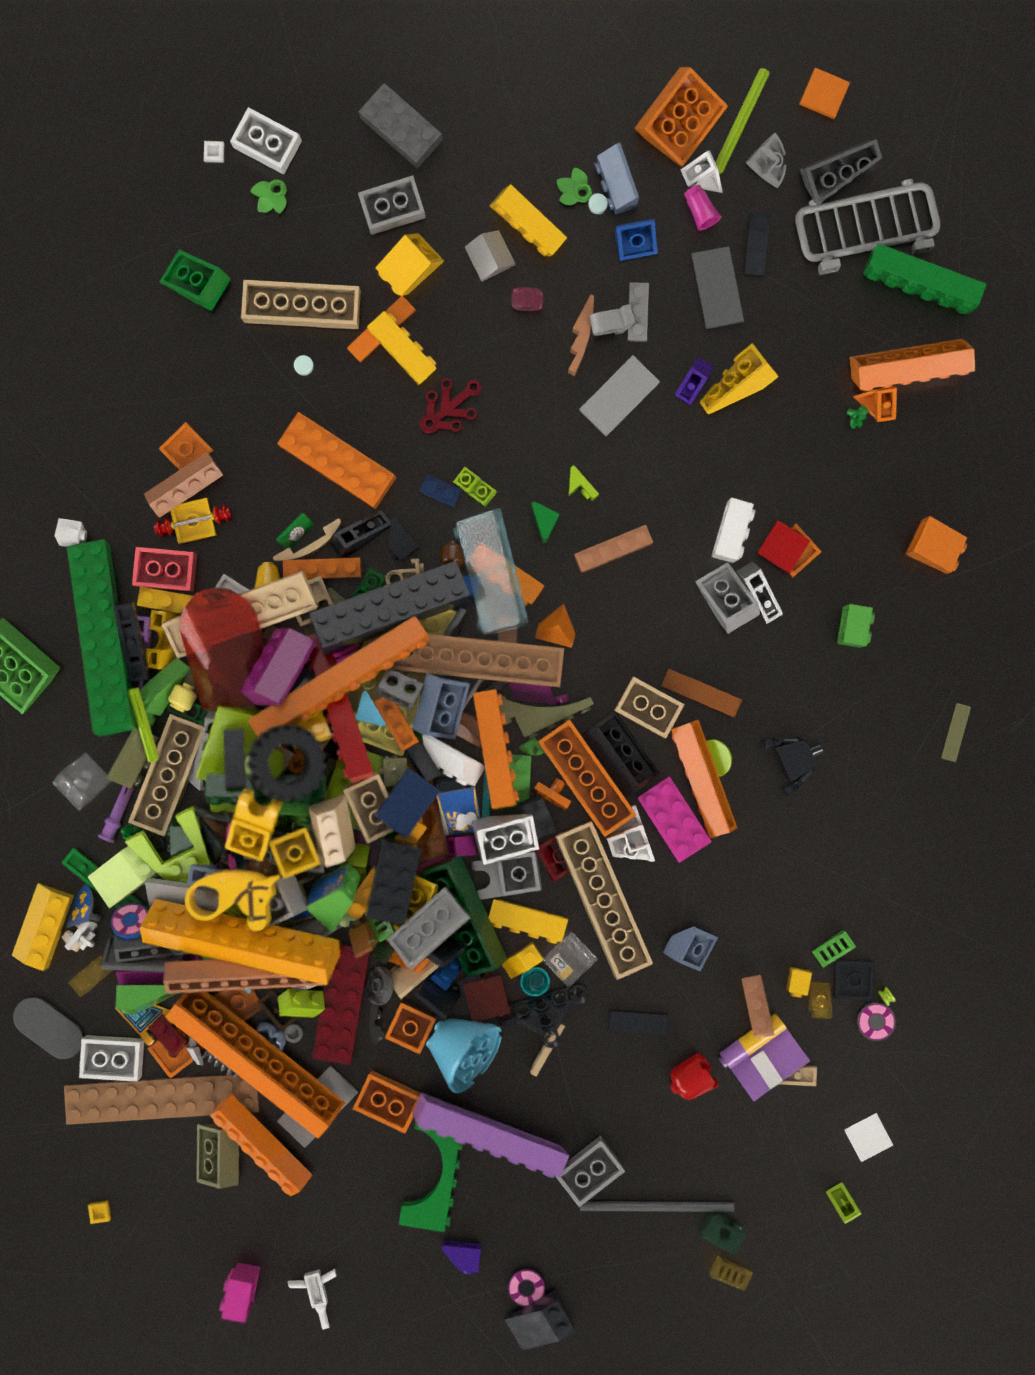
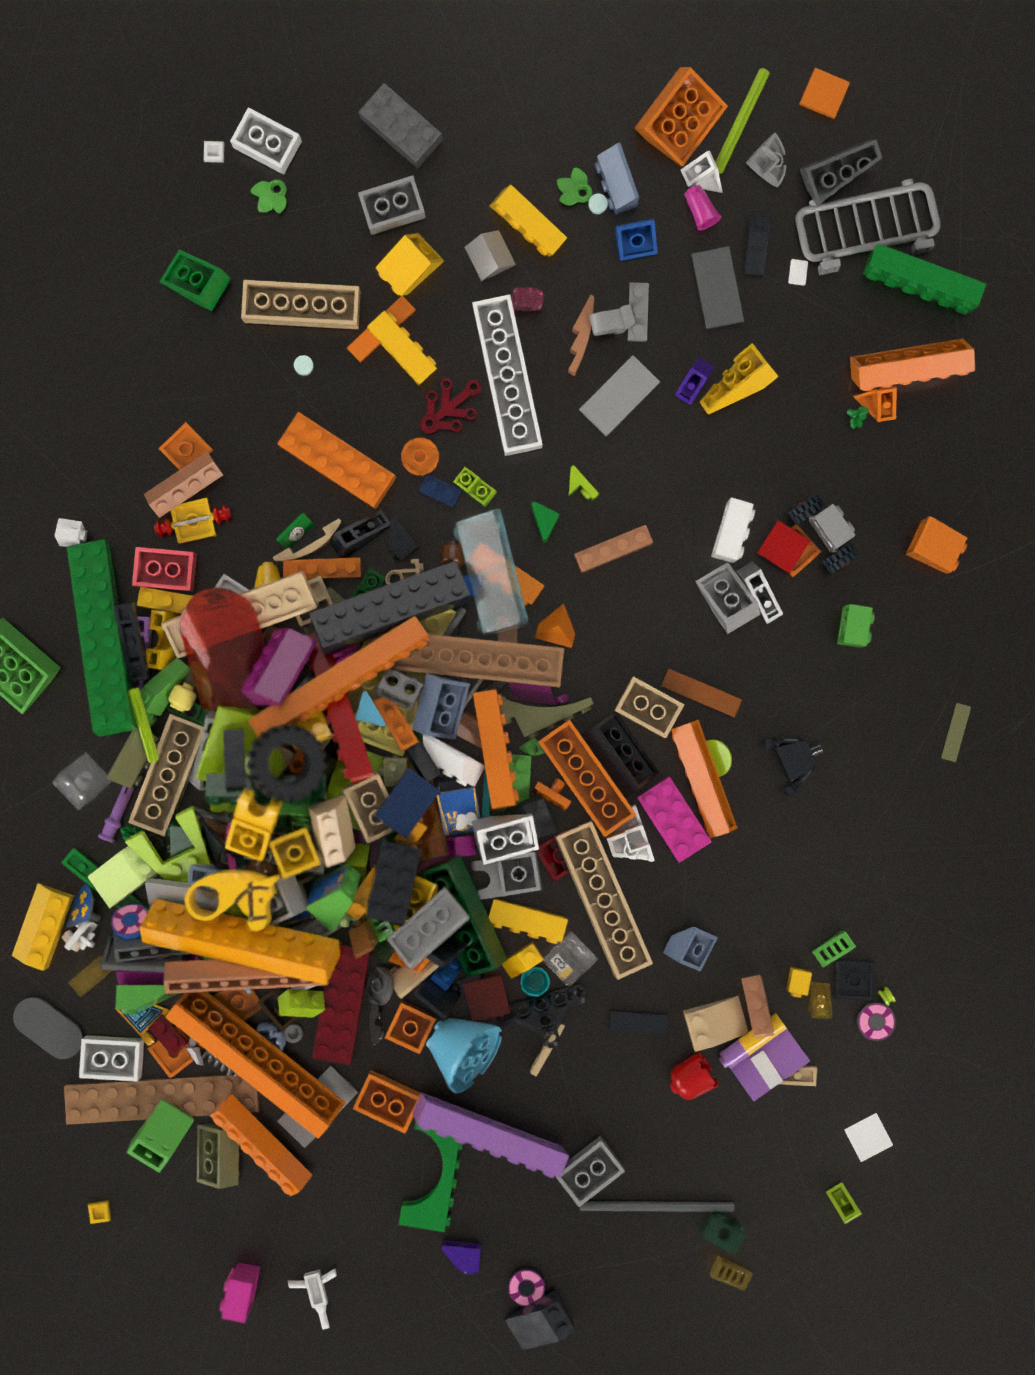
none -> bright green slope [127,1099,195,1173]
none -> orange tile [401,438,439,476]
none -> white brick [472,294,543,456]
none -> tan slope [683,996,748,1052]
none -> white sticker [788,259,808,285]
none -> brick [788,493,860,574]

